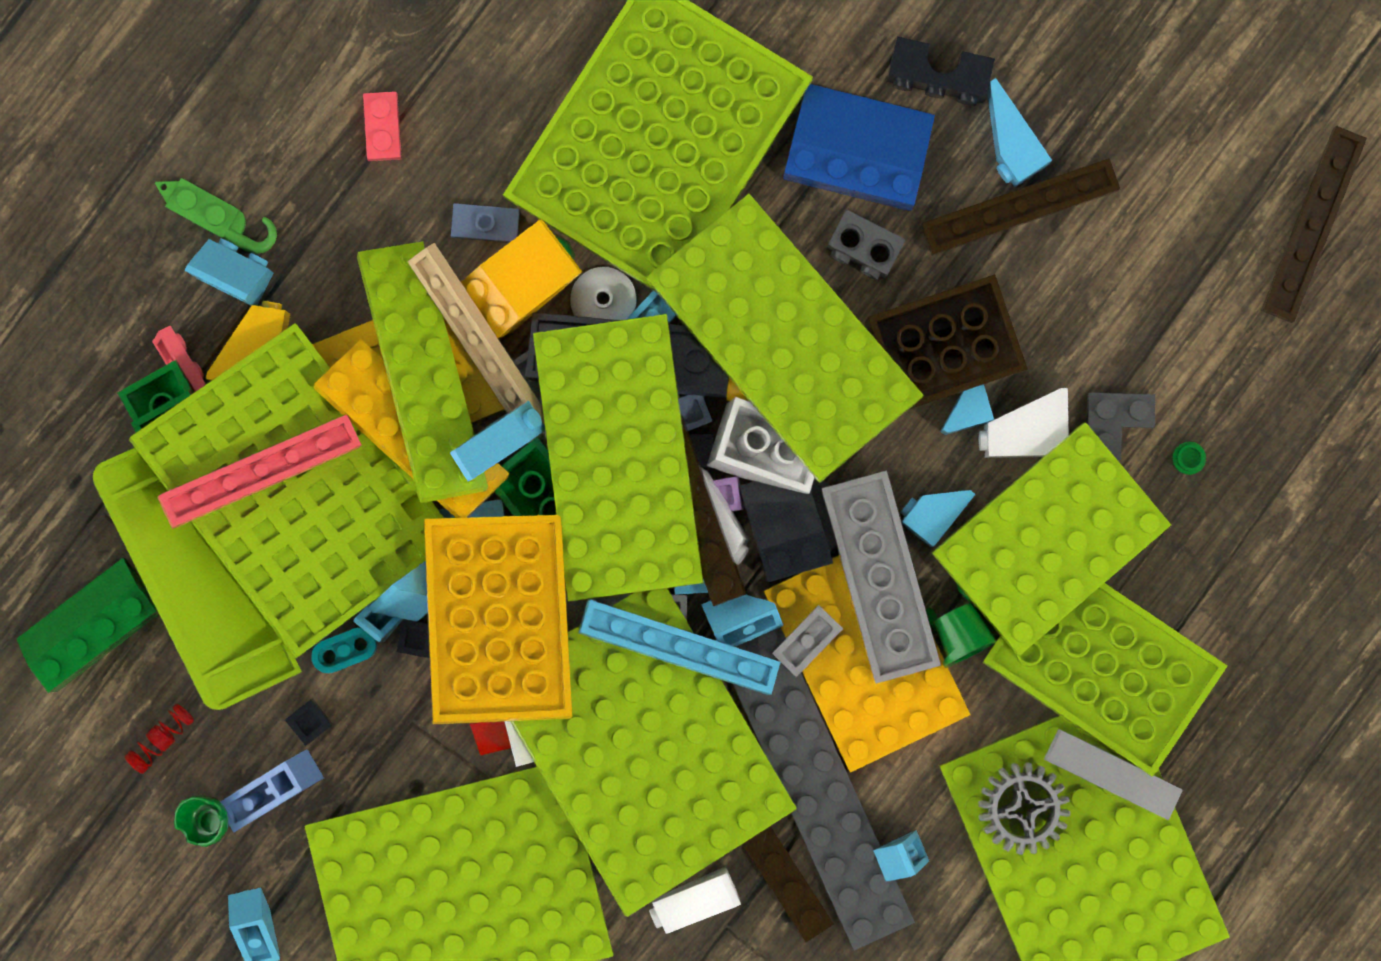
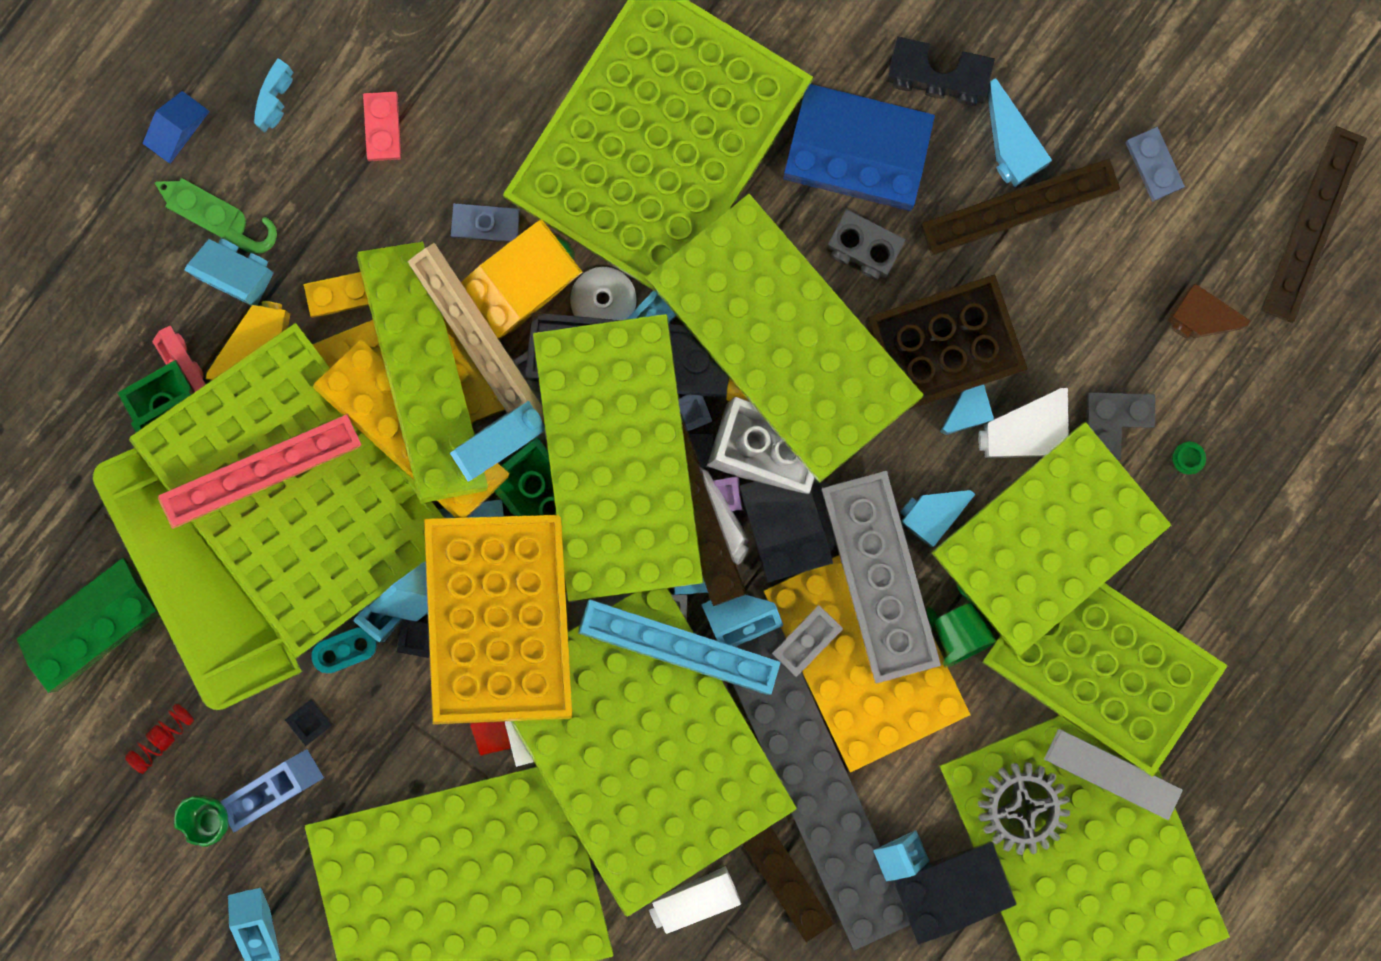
none -> blue slope [142,91,210,164]
none -> medium azure slope [254,58,294,133]
none -> yellow plate [304,272,369,318]
none -> black slope [894,841,1017,945]
none -> sand blue plate [1125,127,1185,202]
none -> reddish brown slope [1167,284,1250,339]

